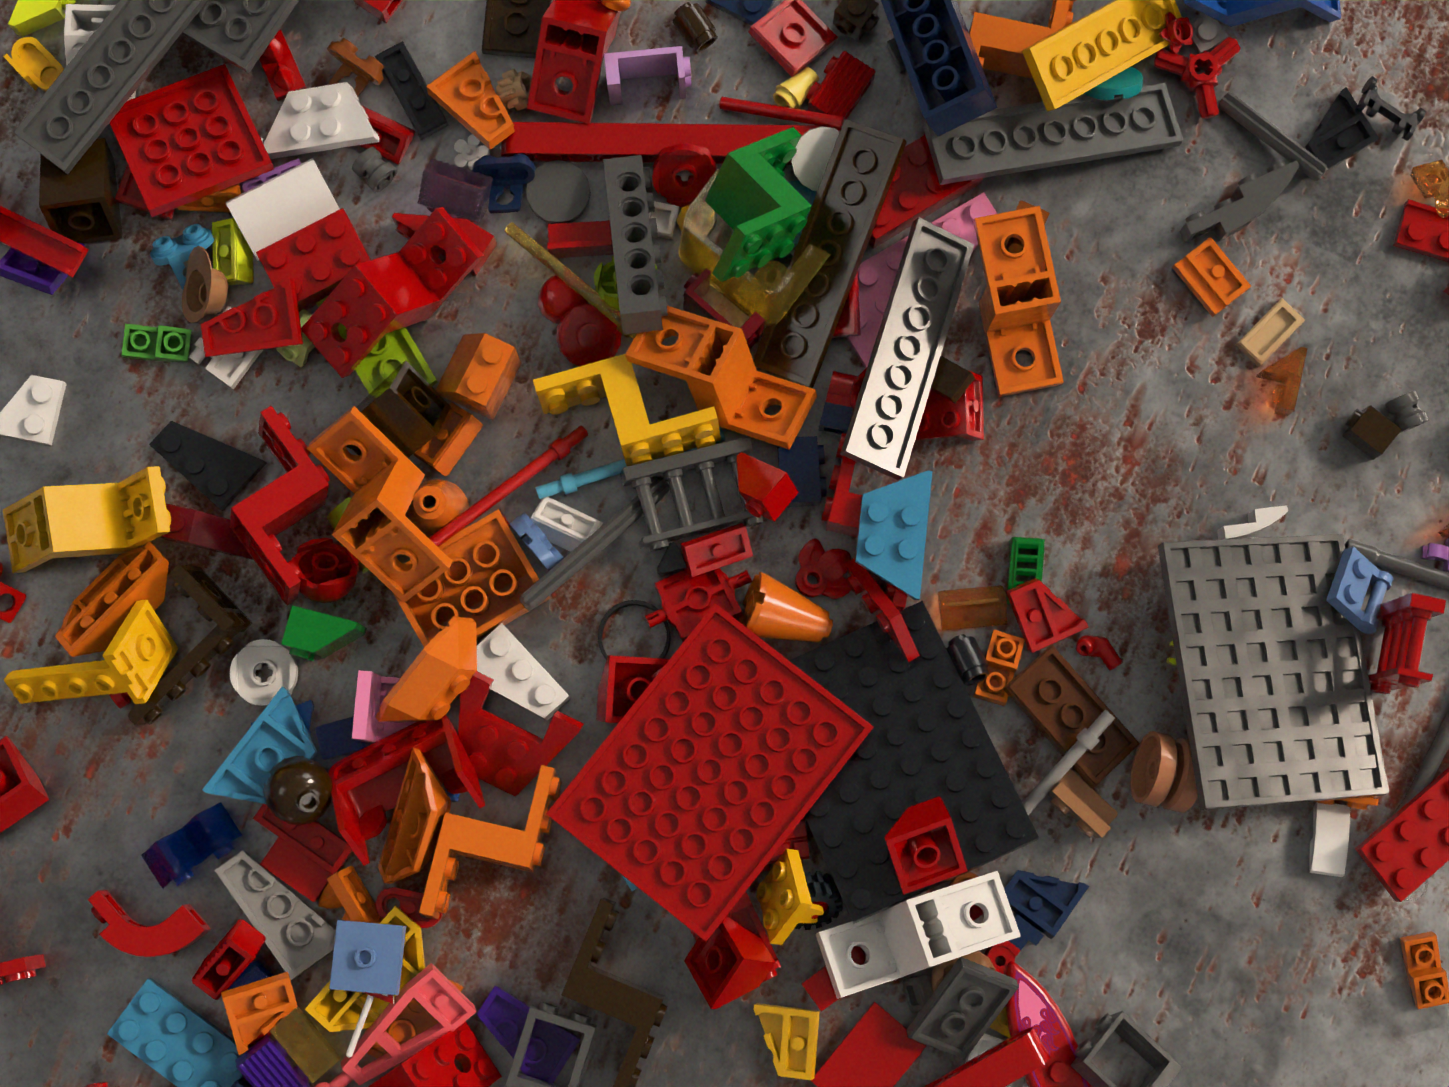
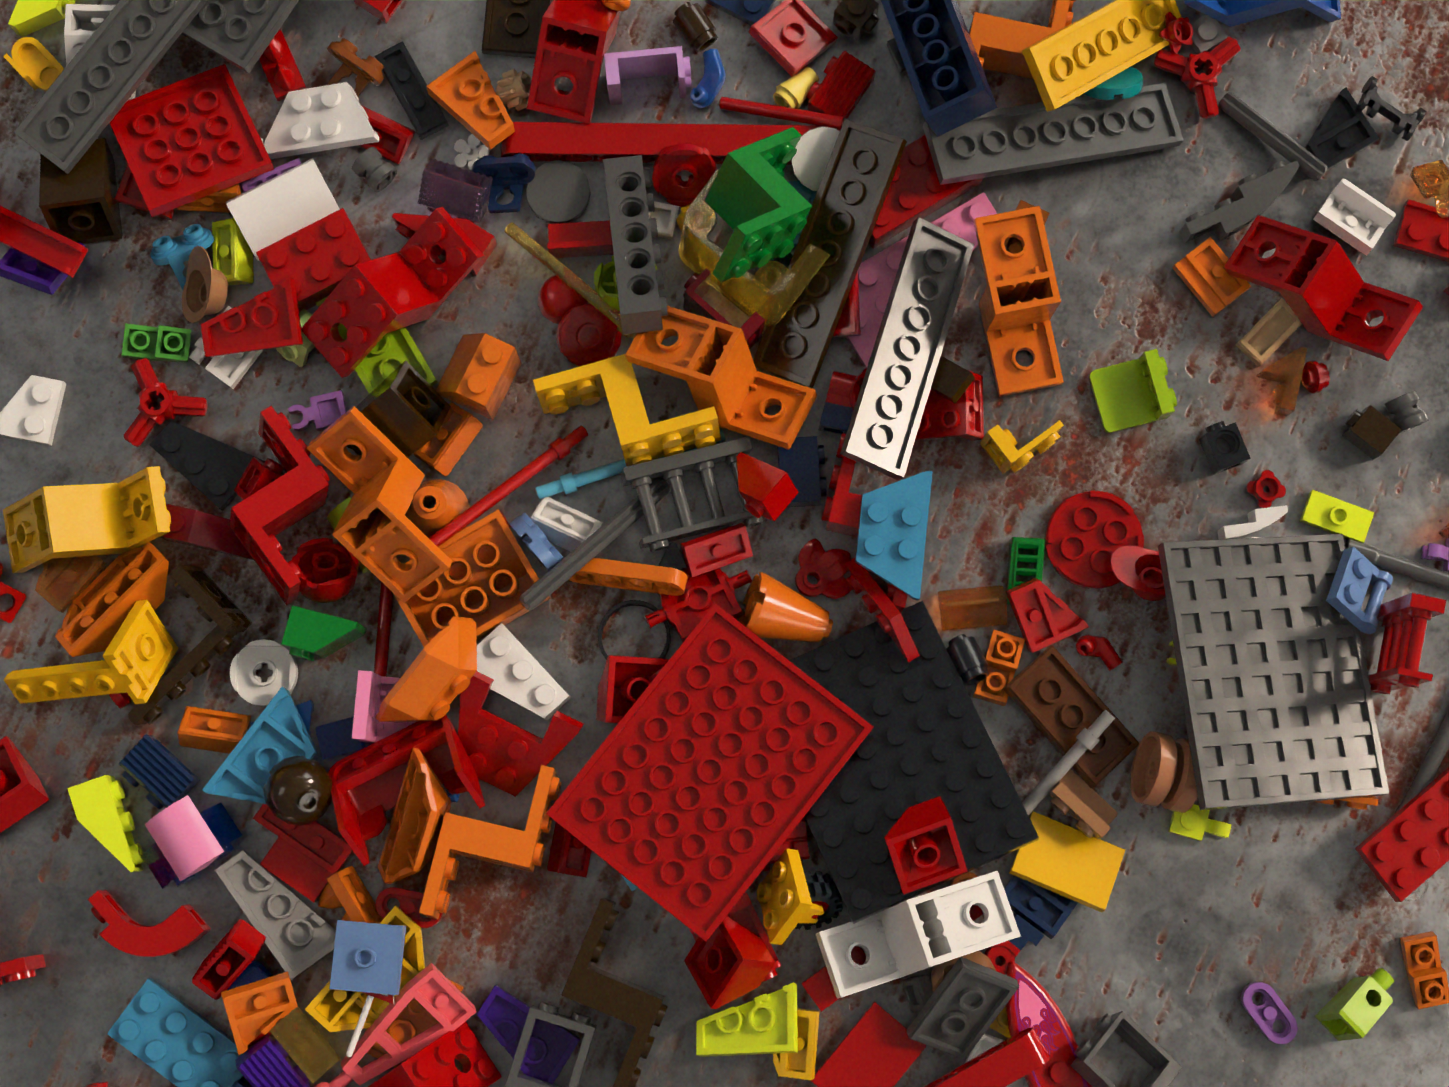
white slope [1309,802,1350,877] -> none
none -> clear orange wing [35,555,107,613]
none -> neon yellow slope [67,775,145,872]
none -> dark blue brick [119,734,200,810]
none -> red bush [124,358,208,447]
none -> bright pink brick [145,795,224,881]
none -> orange slope [177,706,251,754]
none -> red bracket [234,457,284,500]
none -> medium lavender plate [288,390,347,431]
none -> red bar [374,582,393,677]
none -> red slope [547,823,591,878]
none -> orange beam [568,558,688,596]
none -> blue arm [690,49,726,108]
none -> neon yellow wing [696,982,798,1057]
none -> yellow bracket [980,420,1064,474]
none -> yellow tile [1009,811,1125,912]
none -> red tile [1044,491,1144,589]
none -> lime bracket [1089,349,1177,433]
none -> red piece [1110,545,1166,601]
none -> neon yellow plate [1168,804,1232,841]
none -> black brick [1199,421,1251,475]
none -> red bracket [1223,215,1423,361]
none -> medium lavender plate [1240,982,1298,1044]
none -> red plate [1246,470,1286,508]
none -> red plate [1300,361,1330,393]
none -> neon yellow plate [1300,490,1375,543]
none -> white bracket [1313,178,1396,256]
none -> lime torso [1315,968,1394,1041]

